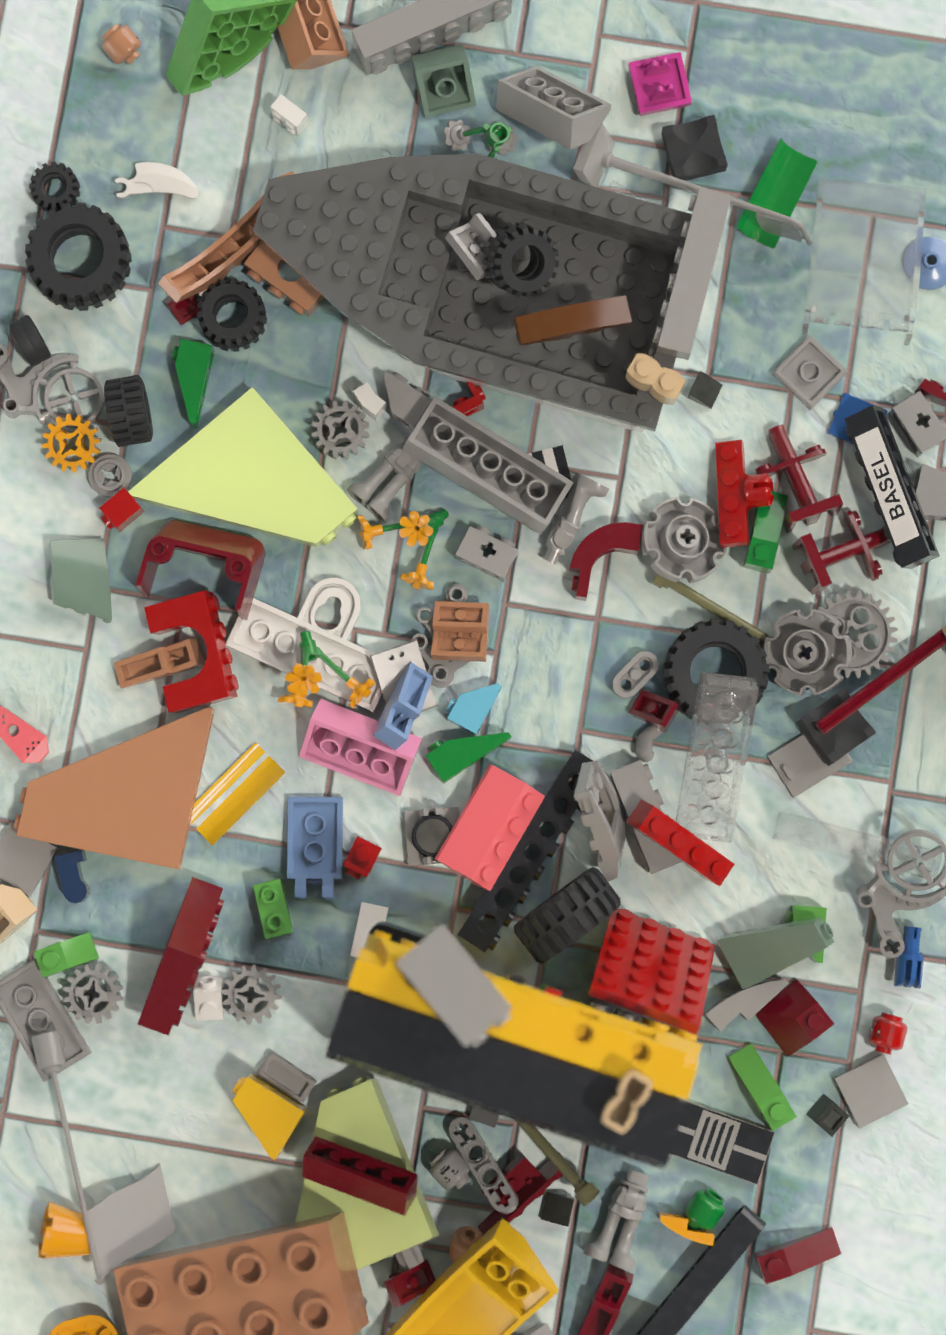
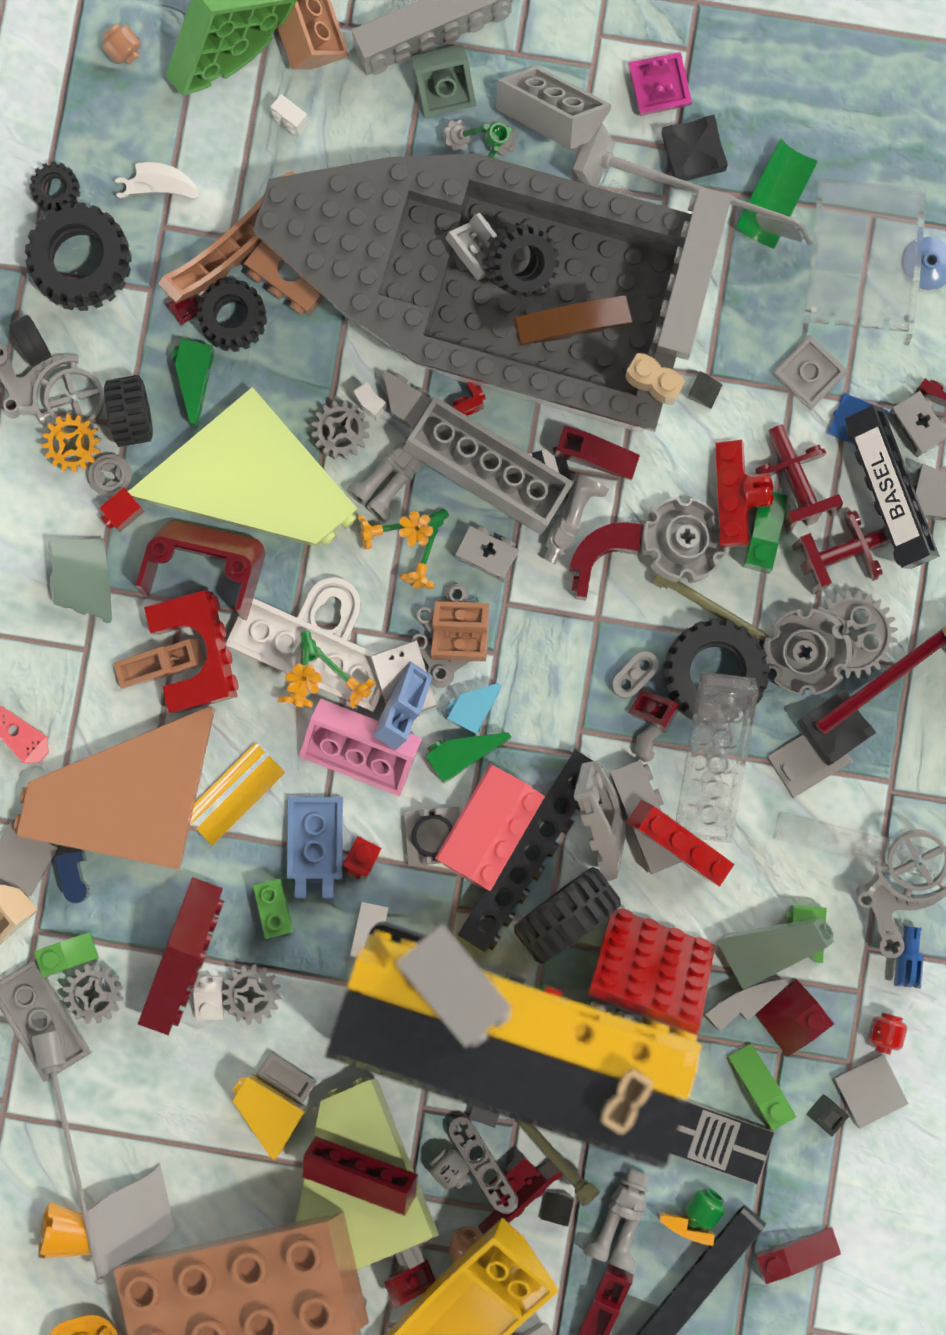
none -> dark red slope [555,425,640,481]

